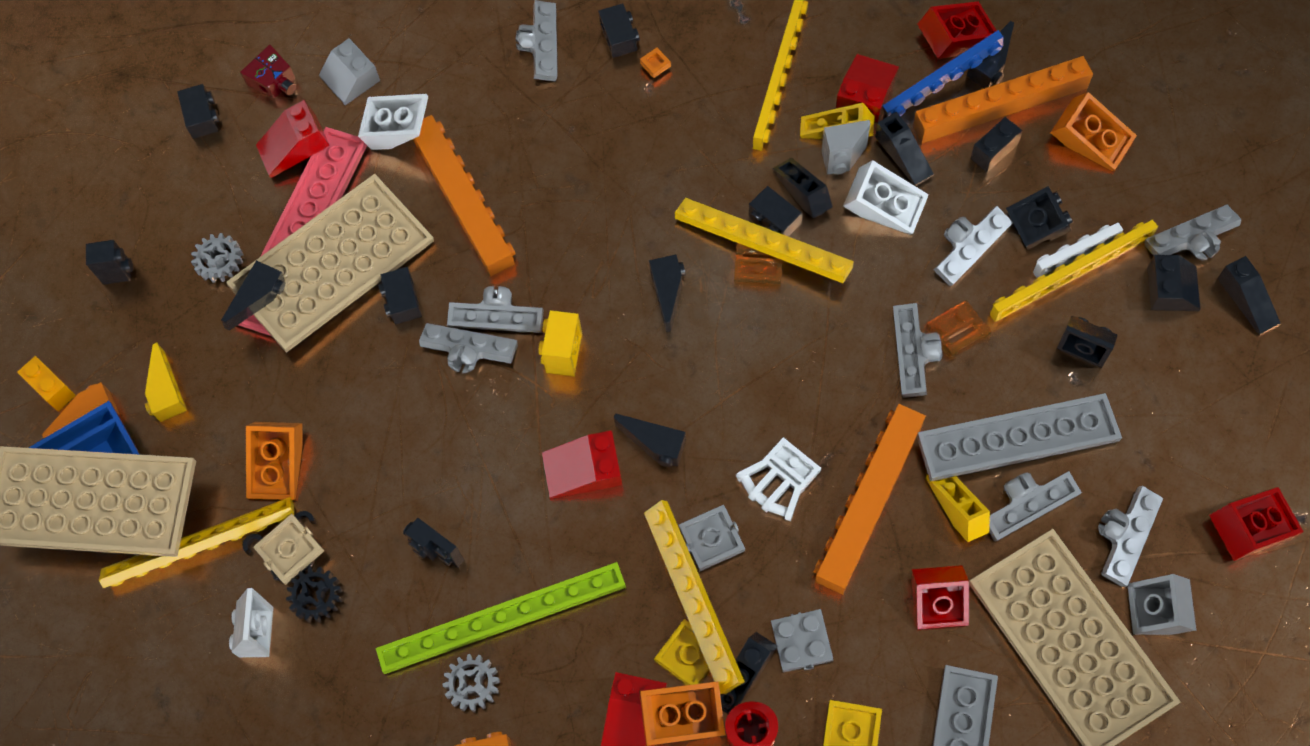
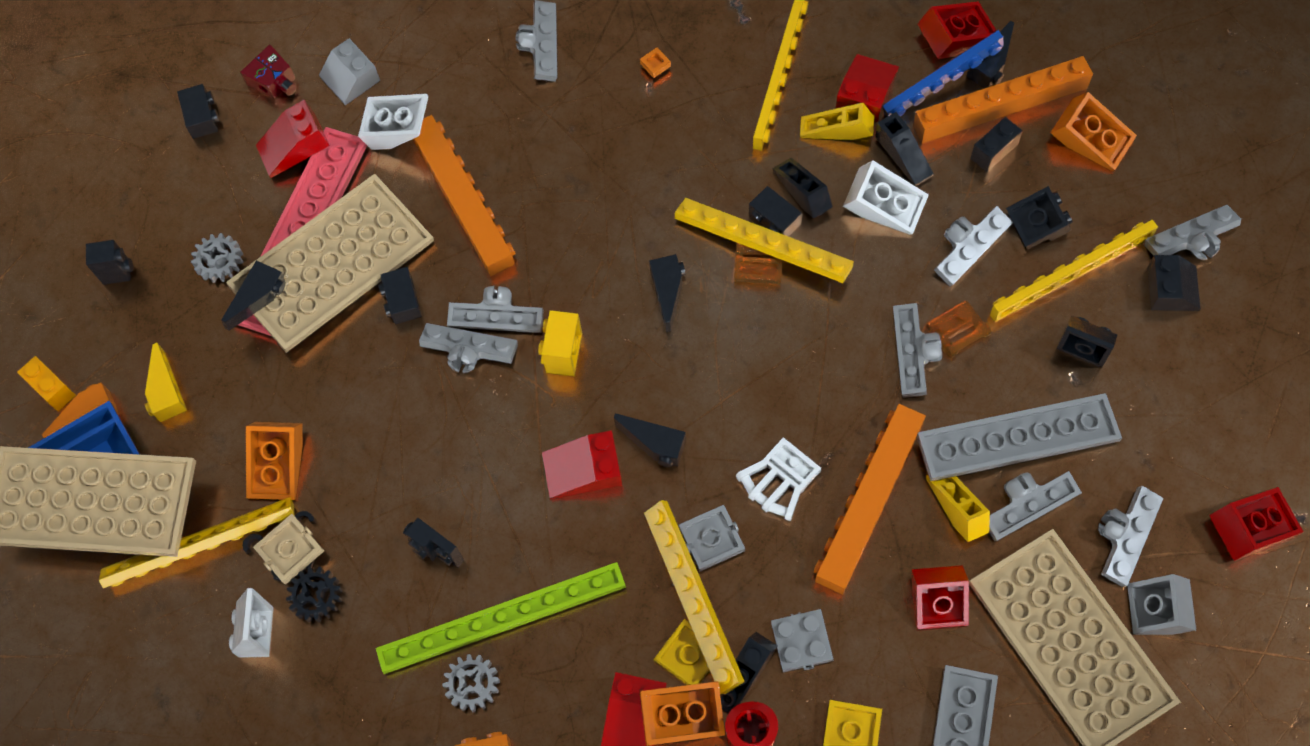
black brick [598,3,640,58] -> none
light grey slope [821,120,871,175] -> none
white plate [1033,223,1123,278] -> none
black slope [1217,256,1281,336] -> none

